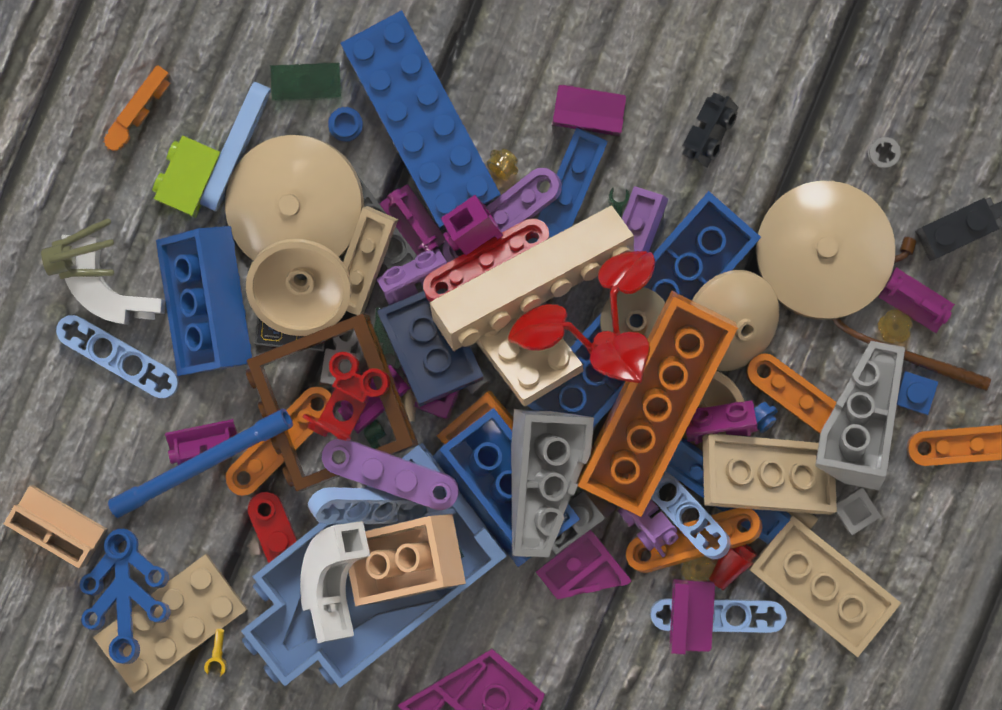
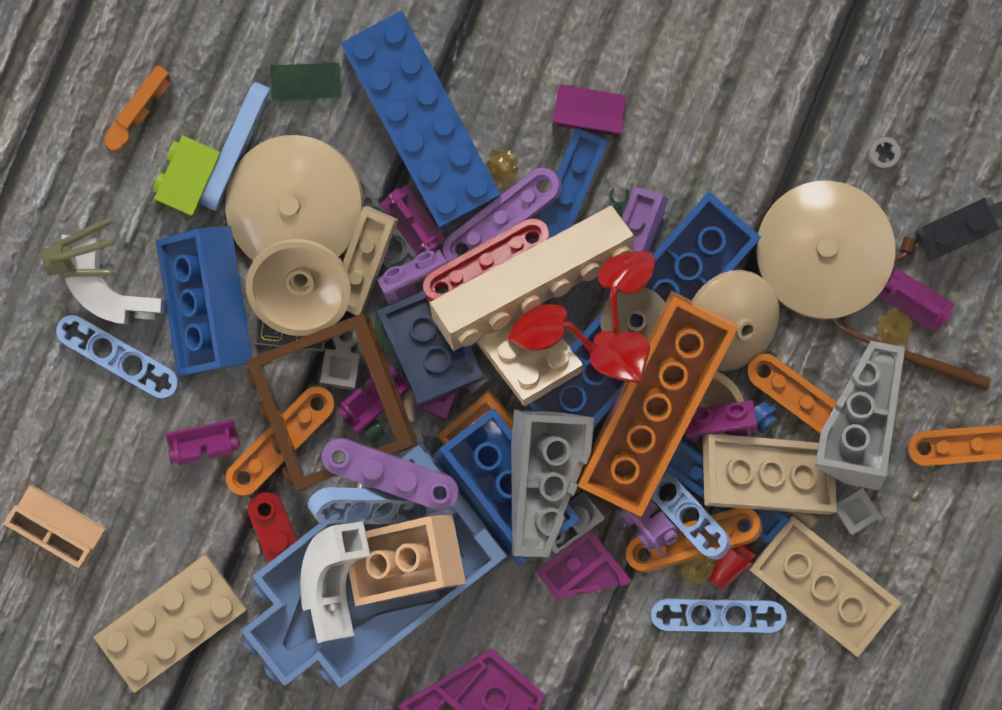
blue plant [80,529,171,664] -> none
blue piece [108,408,293,518] -> none
yellow hand [204,629,227,676] -> none
red piece [303,352,390,441] -> none
blue plate [328,107,363,142] -> none
magenta brick [441,195,503,255] -> none
magenta panel [669,579,715,654] -> none
black hinge [682,92,738,168] -> none
blue plate [897,371,938,415] -> none

